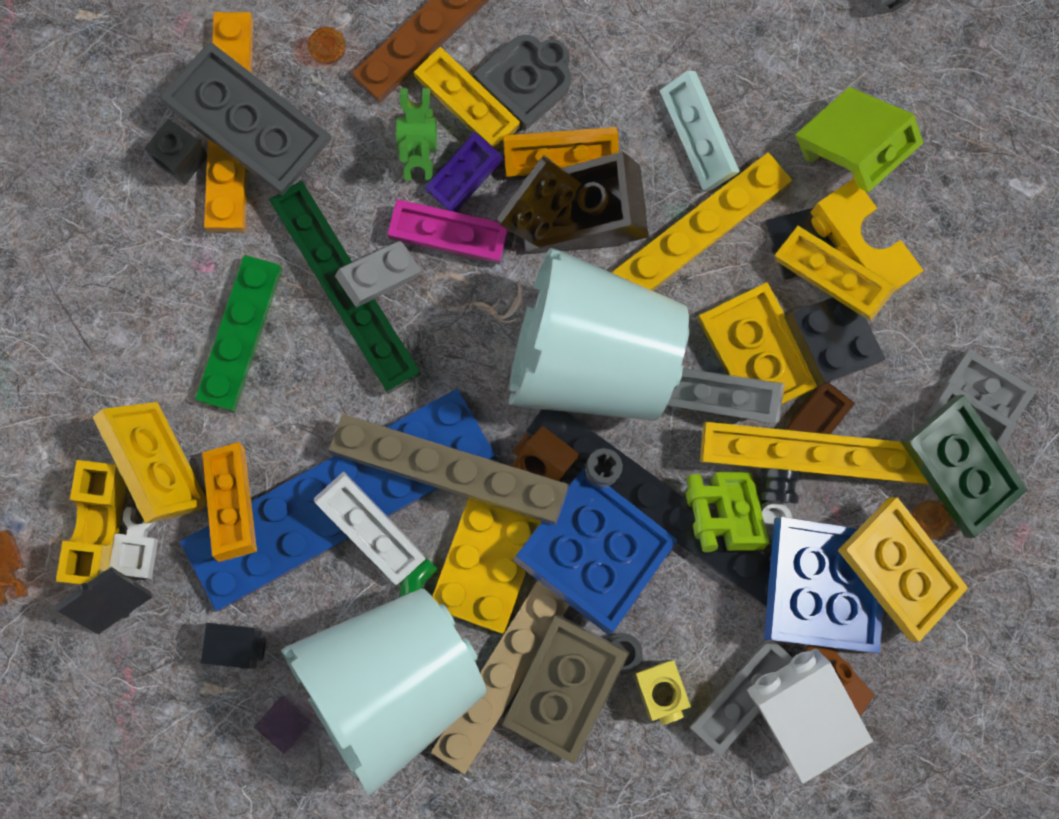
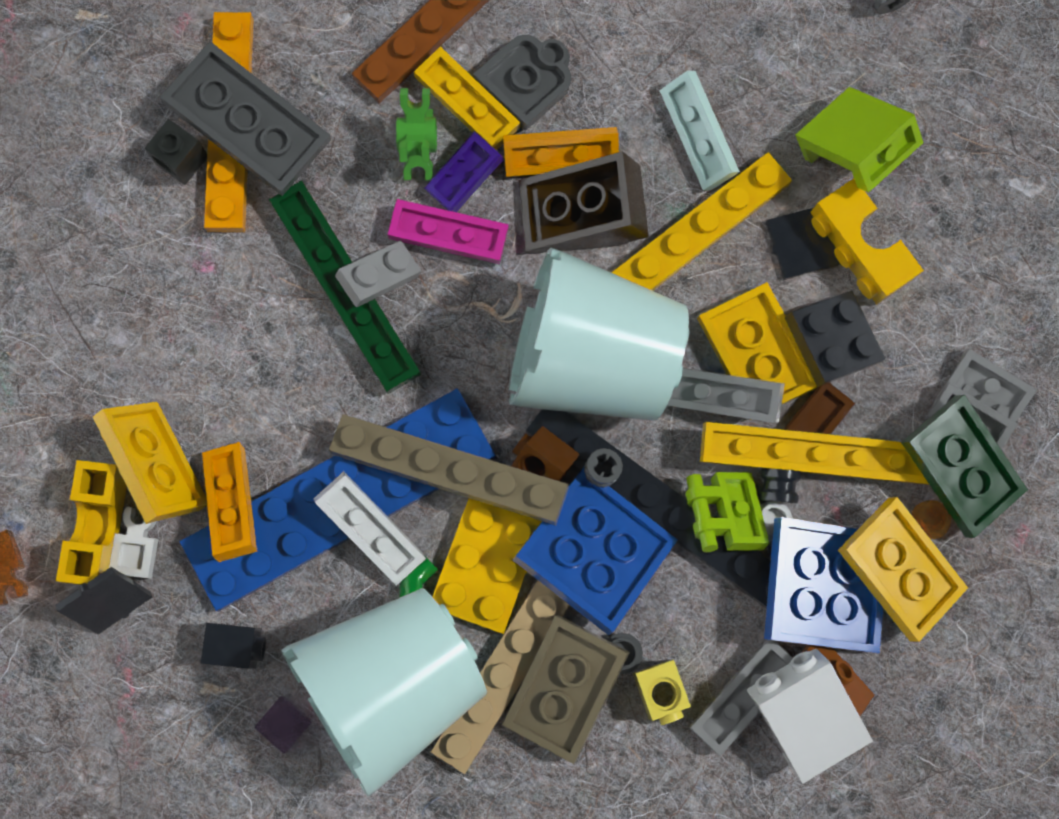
green plate [195,255,283,413] -> none
clear orange plate [308,26,346,64] -> none
dark brown bracket [496,155,581,246] -> none
yellow plate [774,226,895,321] -> none

